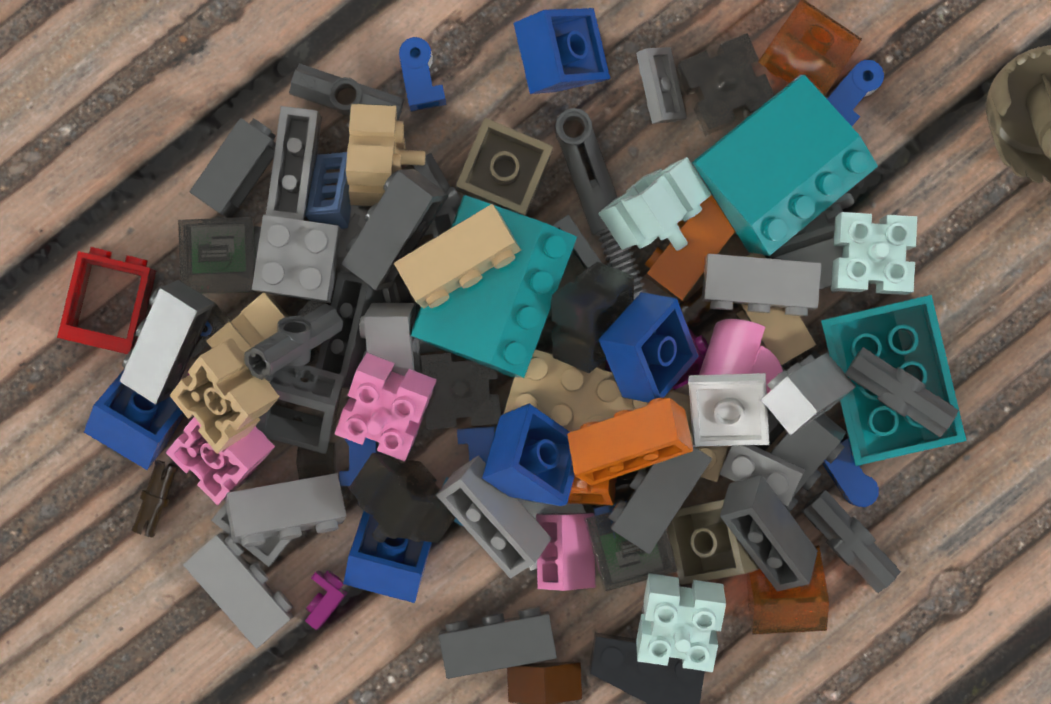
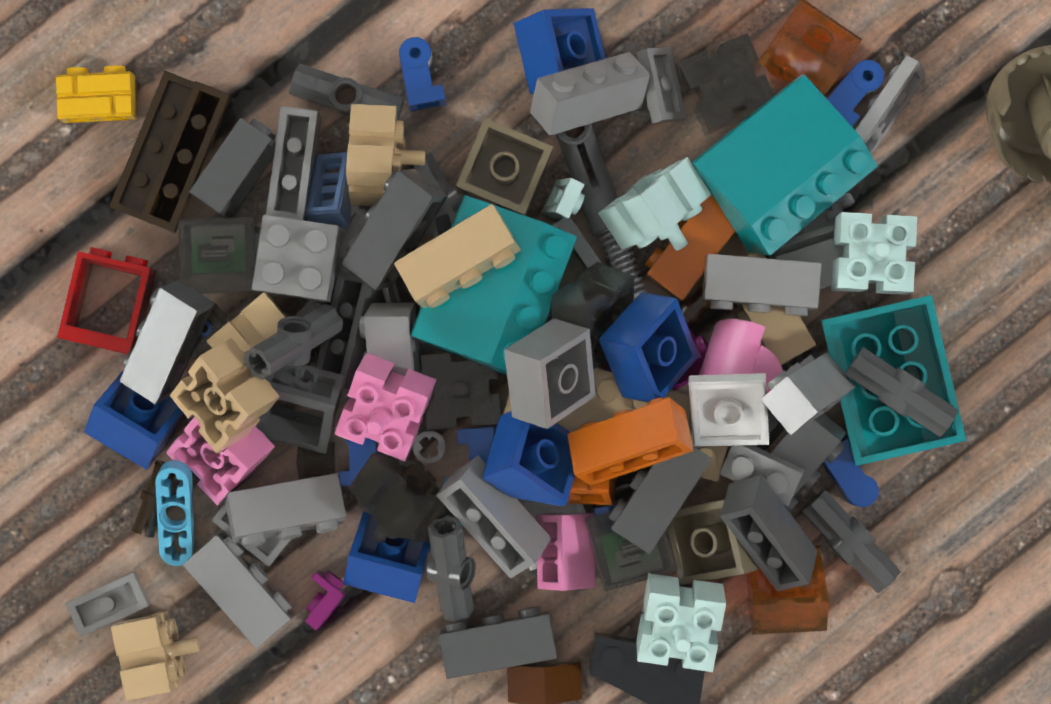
none -> yellow brick [56,65,138,123]
none -> light grey plate [65,572,151,637]
none -> dark brown brick [109,71,232,233]
none -> tan brick [110,611,200,701]
none -> medium azure beam [155,460,195,566]
none -> light grey bush [413,431,447,464]
none -> dark grey piece [427,516,476,622]
none -> light grey brick [504,318,596,429]
none -> light grey brick [530,52,650,136]
none -> light aqua plate [541,178,585,219]
none -> light grey hinge [855,55,926,154]

